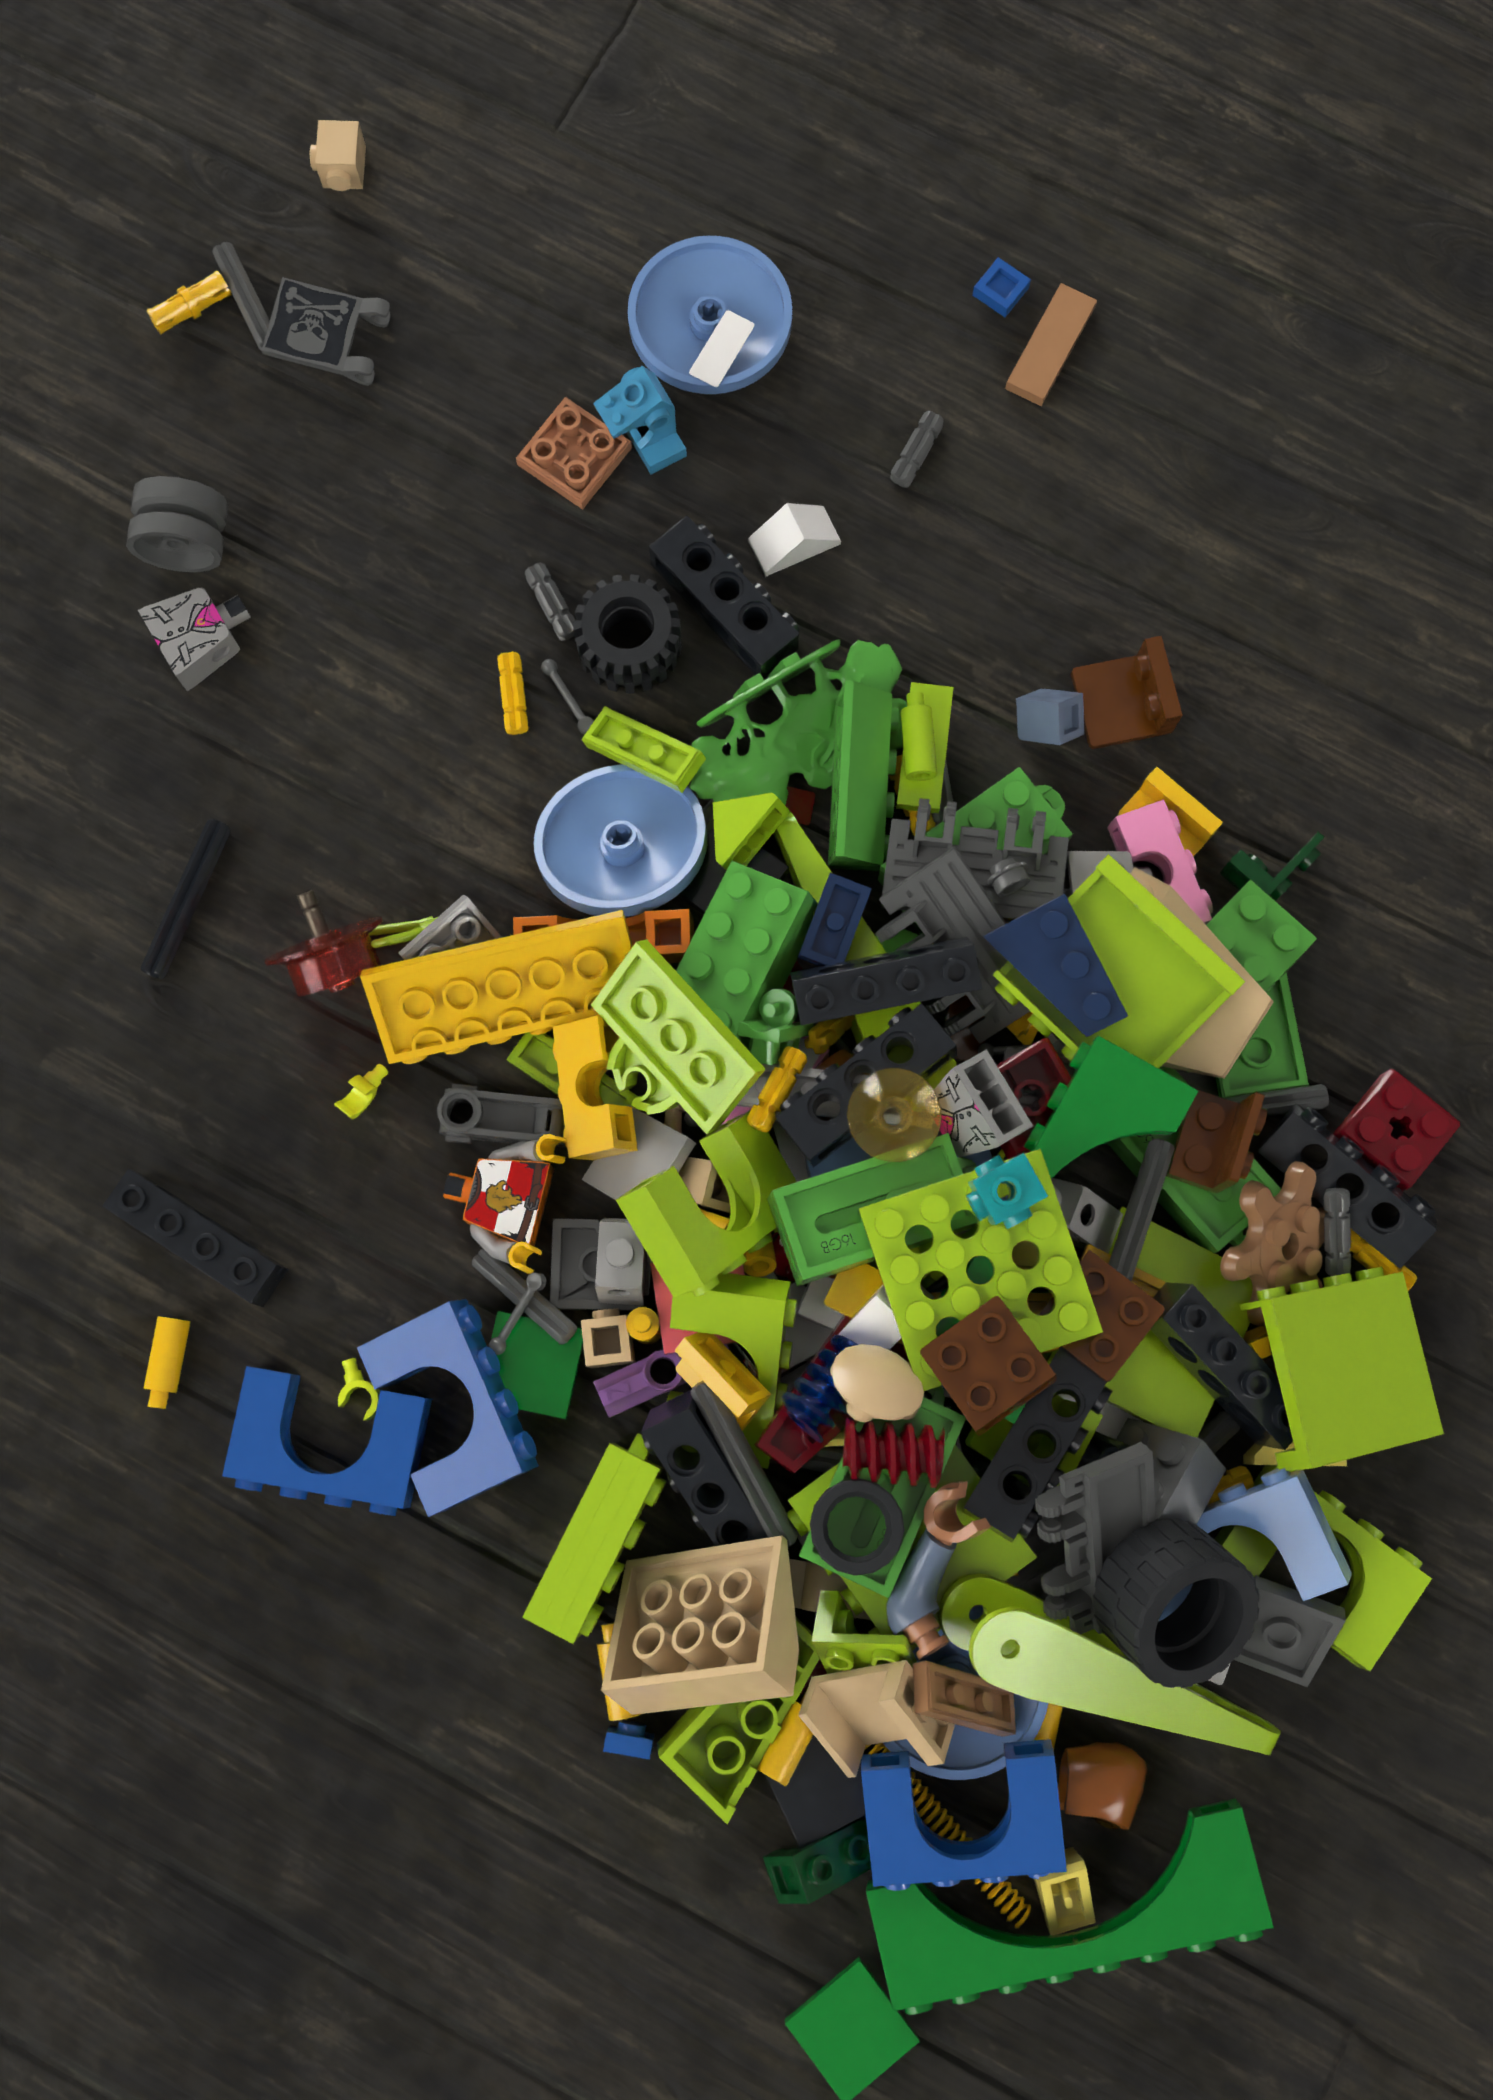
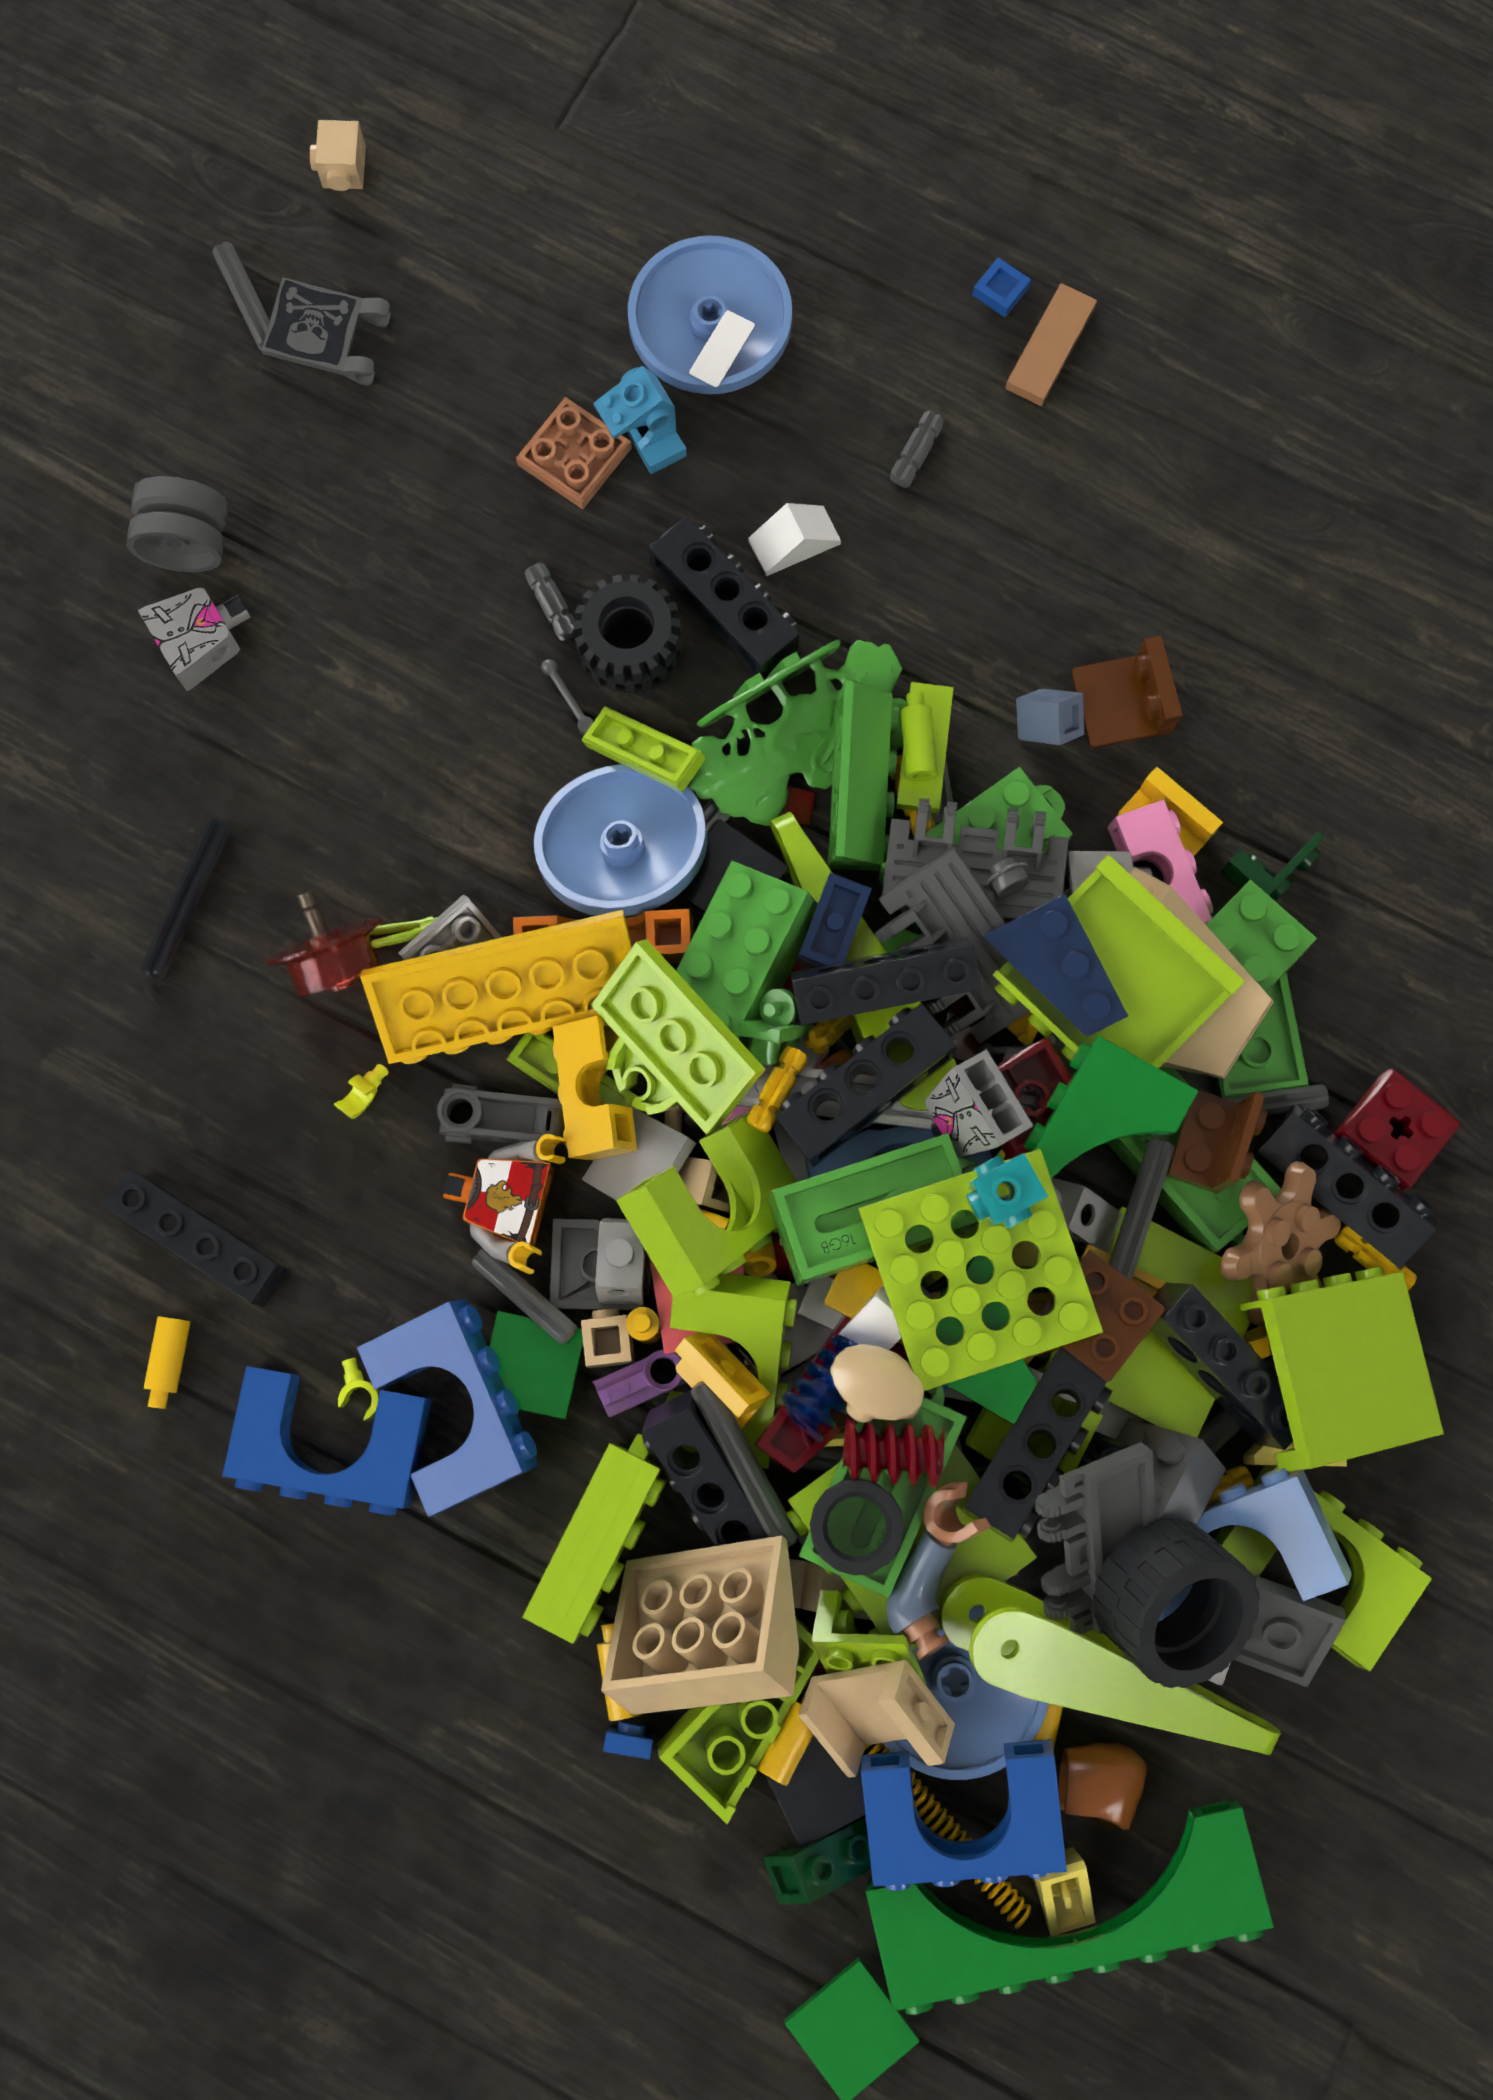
yellow pin [146,271,232,334] -> none
dark grey hinge [489,1272,546,1355] -> none
yellow axle [497,652,528,735] -> none
lime slope [713,792,790,871] -> none
clear yellow dish [847,1068,941,1162] -> none
medium nougat tile [913,1661,1016,1737] -> none
reddish brown bracket [920,1296,1057,1436] -> none
dark grey axle [1324,1188,1351,1276] -> none

